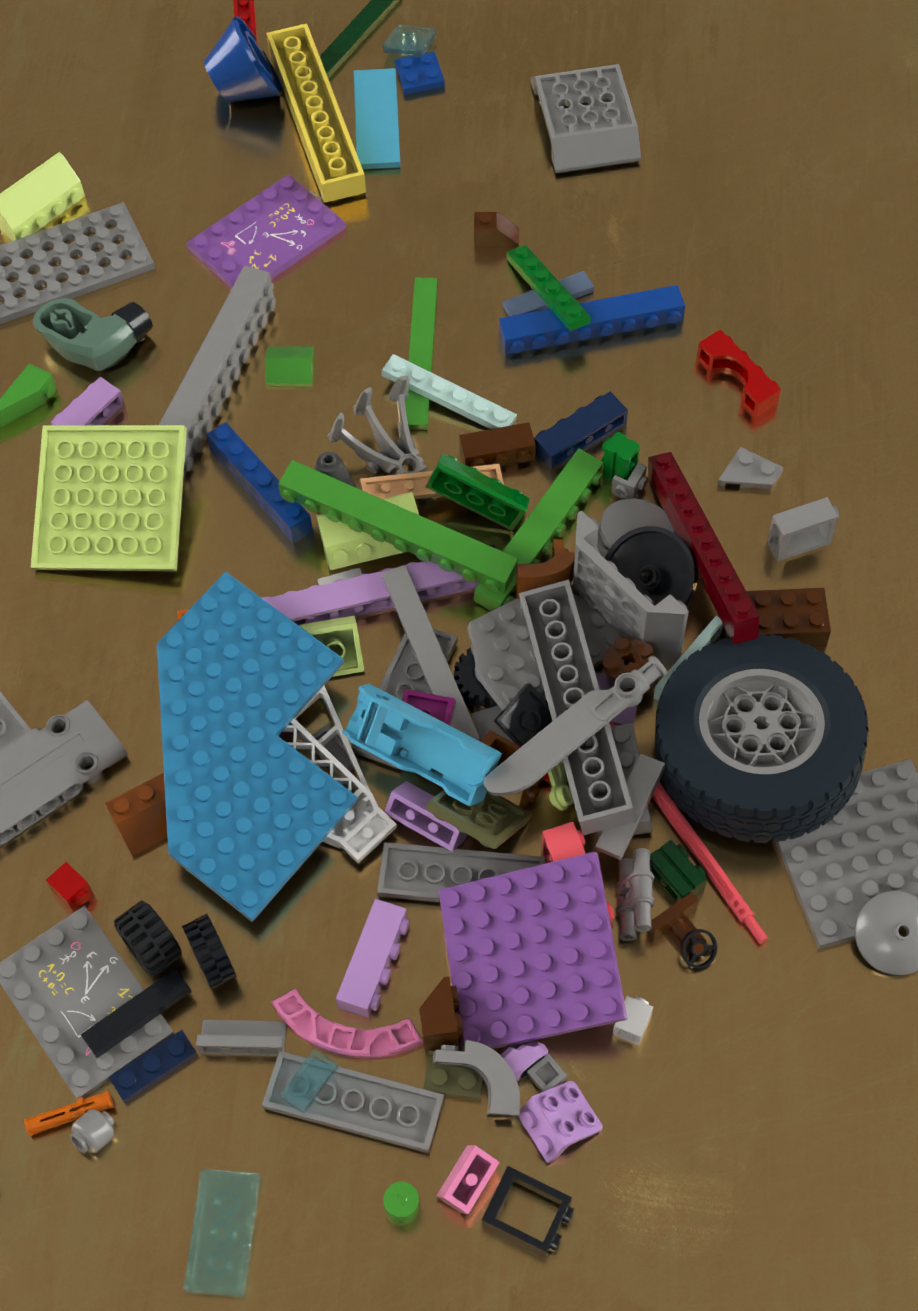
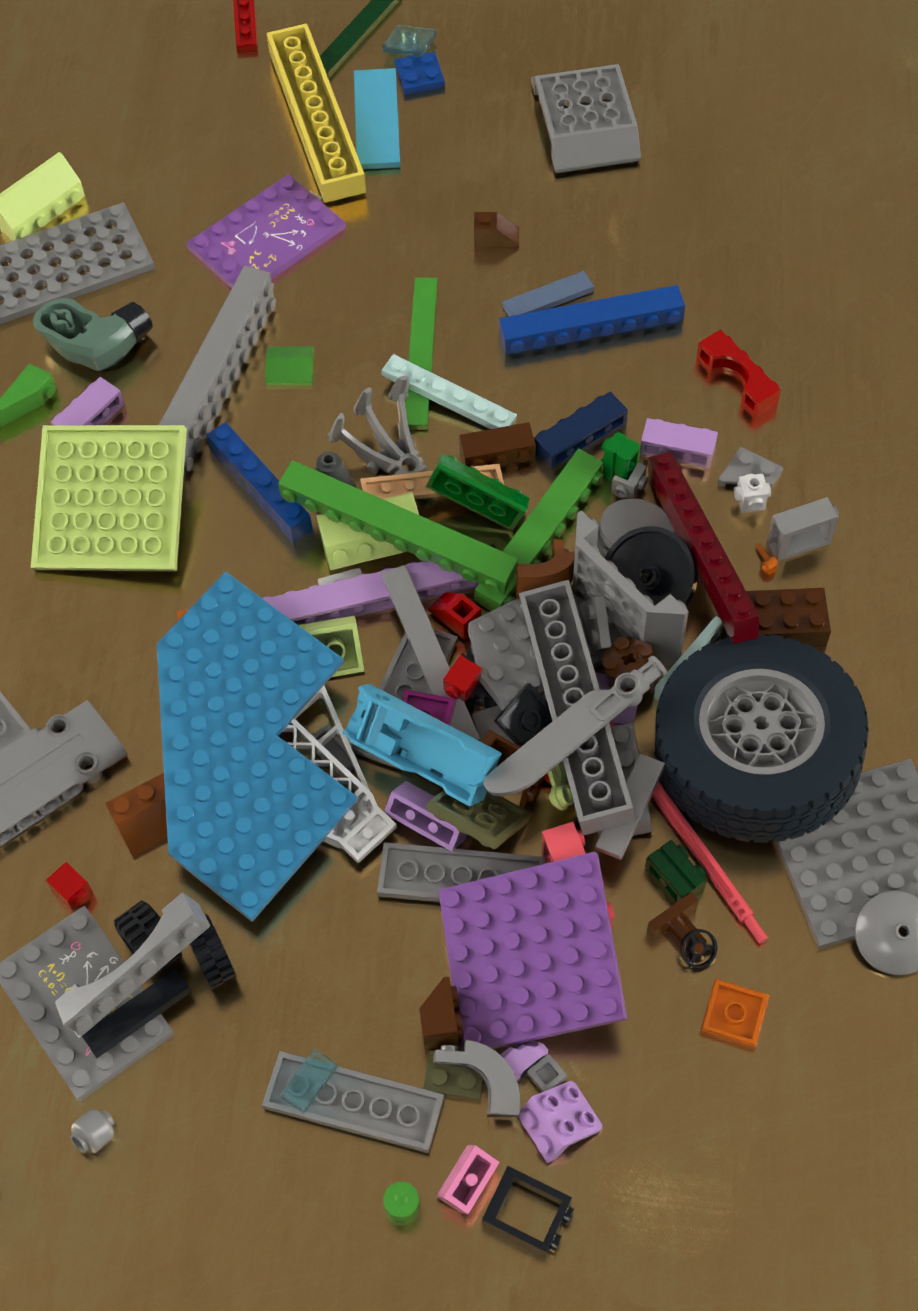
orange pin [24,1090,114,1136] -> none
dark blue plate [109,1030,198,1103] -> none
clear light blue tile [184,1169,260,1297] -> none
light grey panel [196,1020,287,1056] -> none
blue cone [204,16,283,103] -> none
bright pink tile [271,988,424,1059] -> none
lavender brick [336,899,410,1018] -> none
green plate [506,245,591,331] -> none
white brick [613,996,653,1046] -> none
light grey pin [615,848,655,941] -> none
none -> light grey arch [55,892,210,1036]
none -> red slope [428,592,481,640]
none -> red brick [443,655,482,702]
none -> light grey wing [580,596,611,651]
none -> lavender brick [640,418,718,469]
none -> orange tile [700,978,770,1050]
none -> white brick [734,474,771,513]
none -> orange hand [756,544,777,576]

